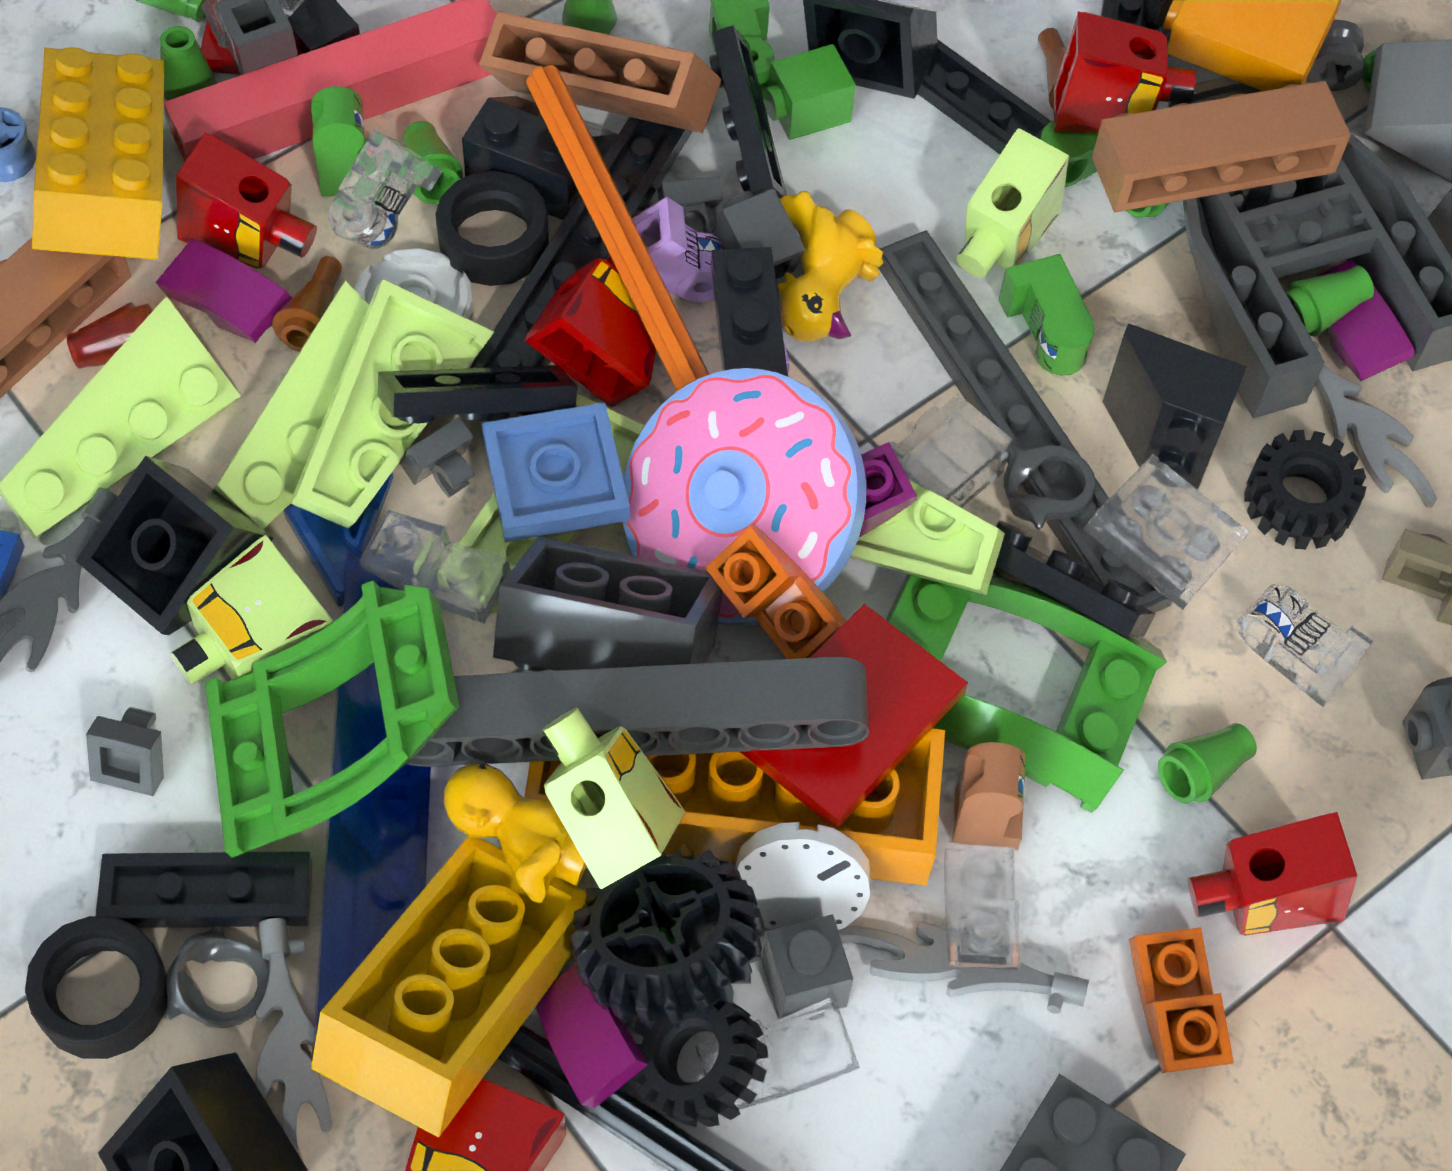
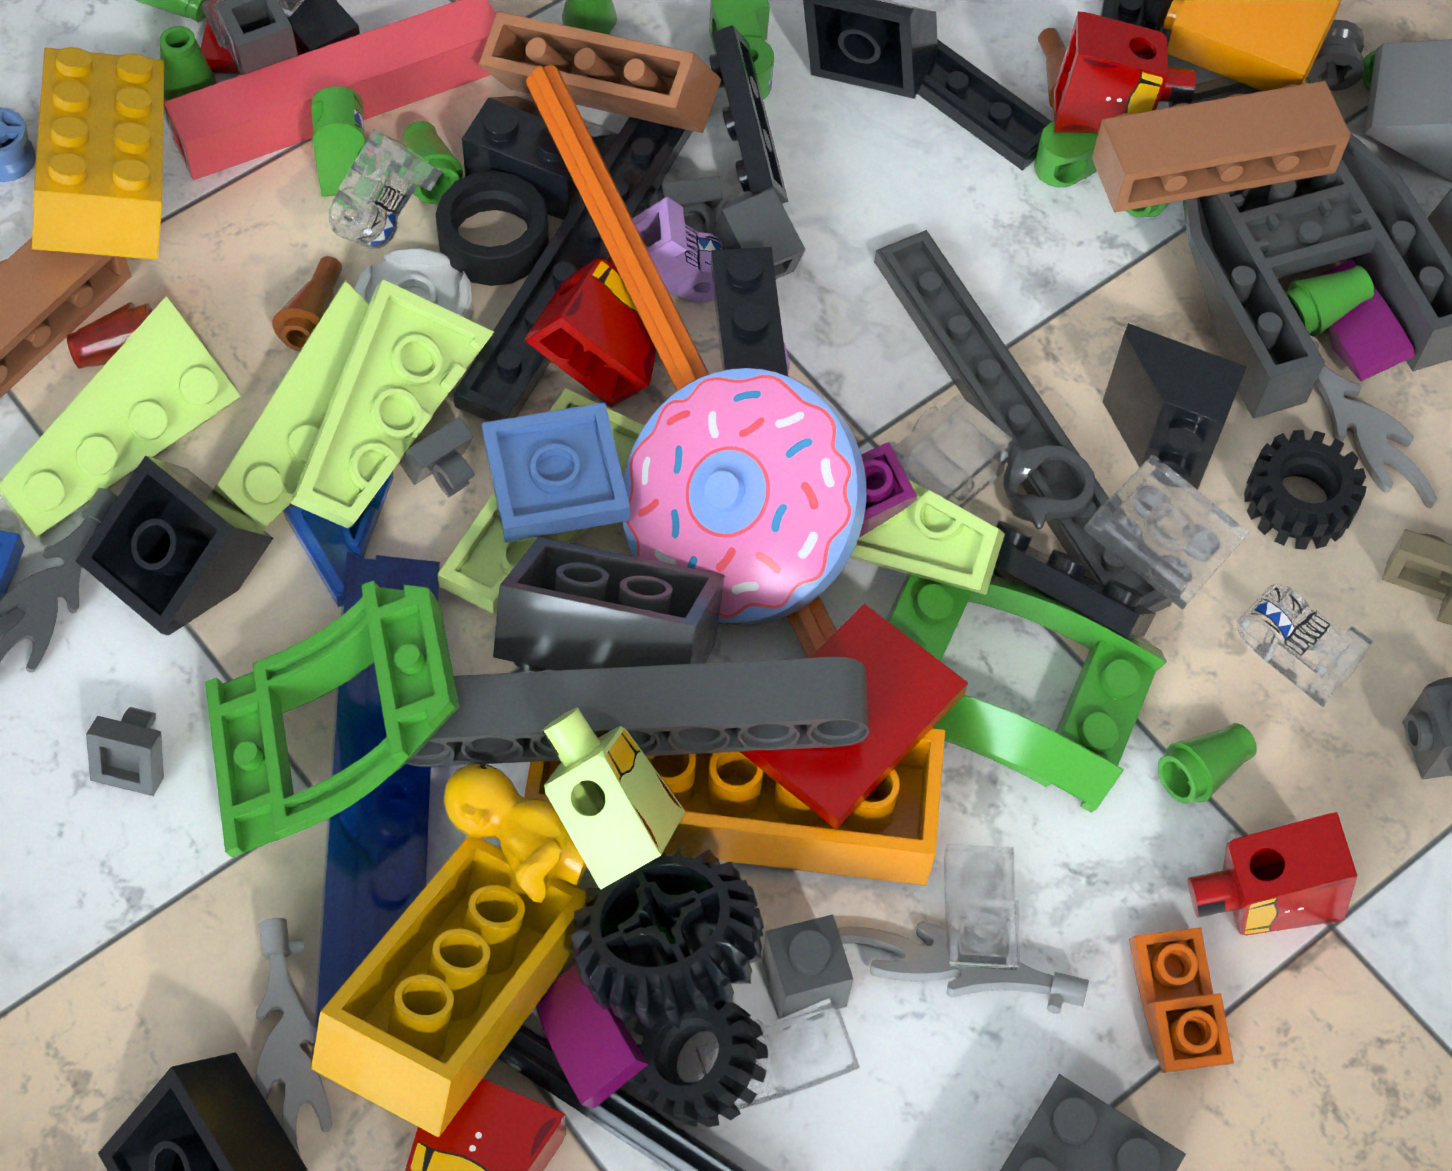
black tyre [25,916,168,1059] -> none
black plate [95,851,313,928] -> none
magenta slope [155,238,292,343] -> none
dark grey piece [165,927,270,1029] -> none
yellowish green torso [170,535,334,685] -> none
red torso [176,132,317,269] -> none
clear slope [359,510,511,624] -> none
black plate [377,365,577,424] -> none
orange slope [705,525,846,659] -> none
white tile [735,822,871,930] -> none
bright green brick [763,44,856,140] -> none
yellow animal [778,191,883,343] -> none
nougat leg [952,742,1026,850] -> none
yellowish green torso [956,128,1069,278] -> none
bright green leg [998,254,1095,376] -> none

